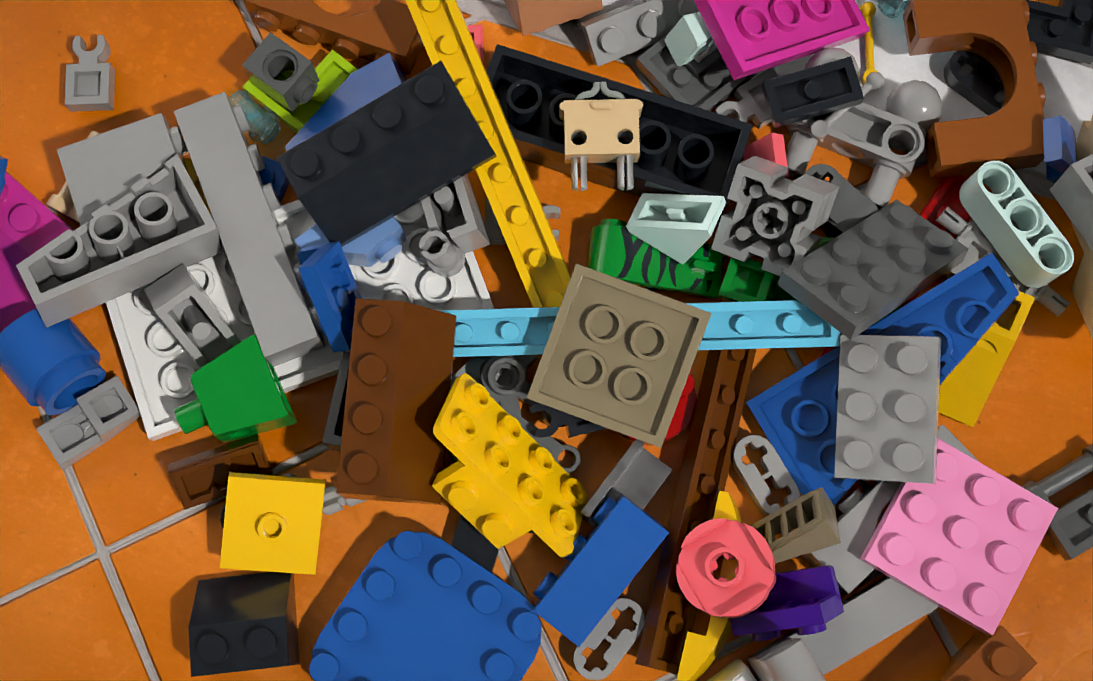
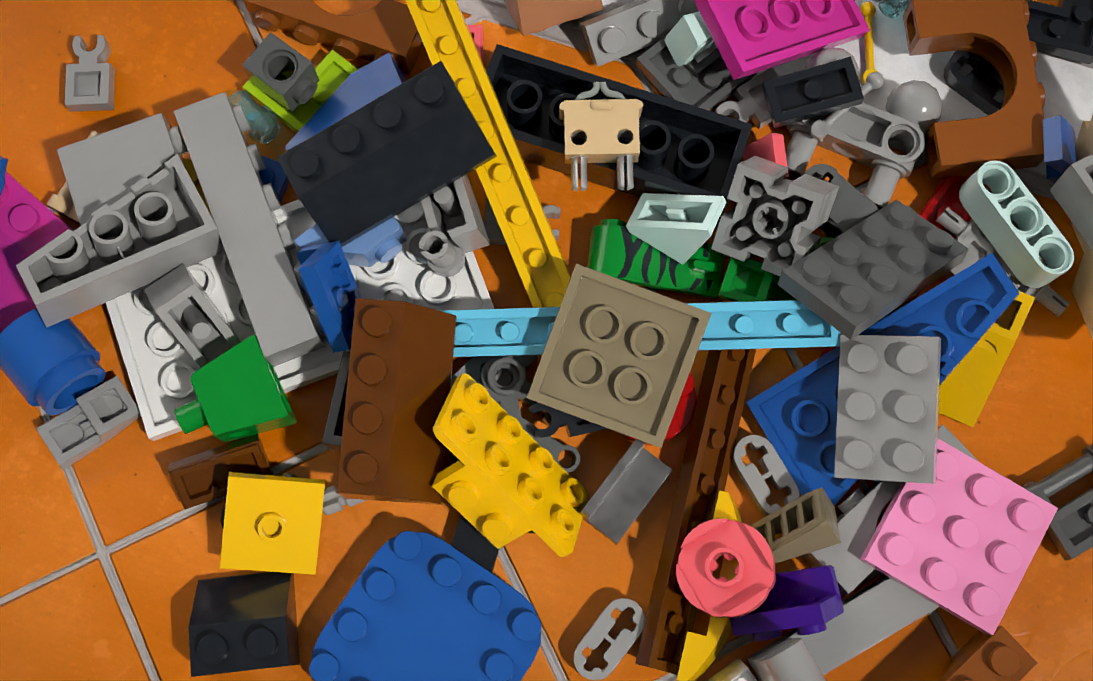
blue brick [533,493,669,647] -> none

